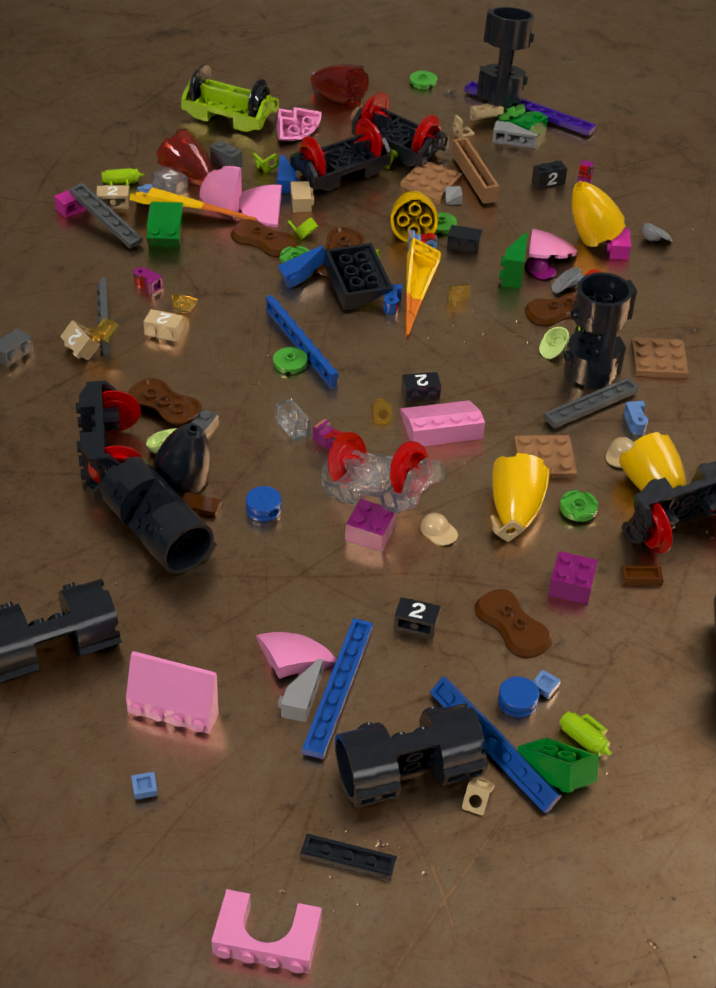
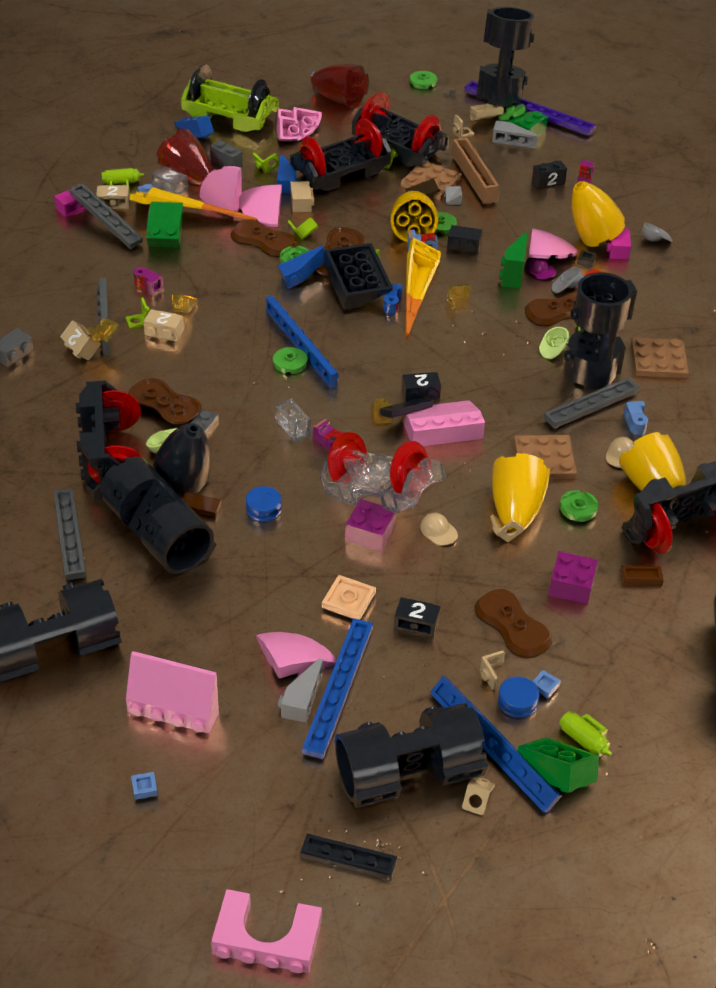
none -> dark grey plate [53,488,86,580]
none -> lime bracket [126,298,150,329]
none -> blue slope [174,115,214,139]
none -> light nougat plate [322,575,376,620]
none -> black tile [380,398,433,418]
none -> dark brown tile [405,178,439,197]
none -> tan bracket [480,650,505,691]
none -> black tile [577,250,597,267]

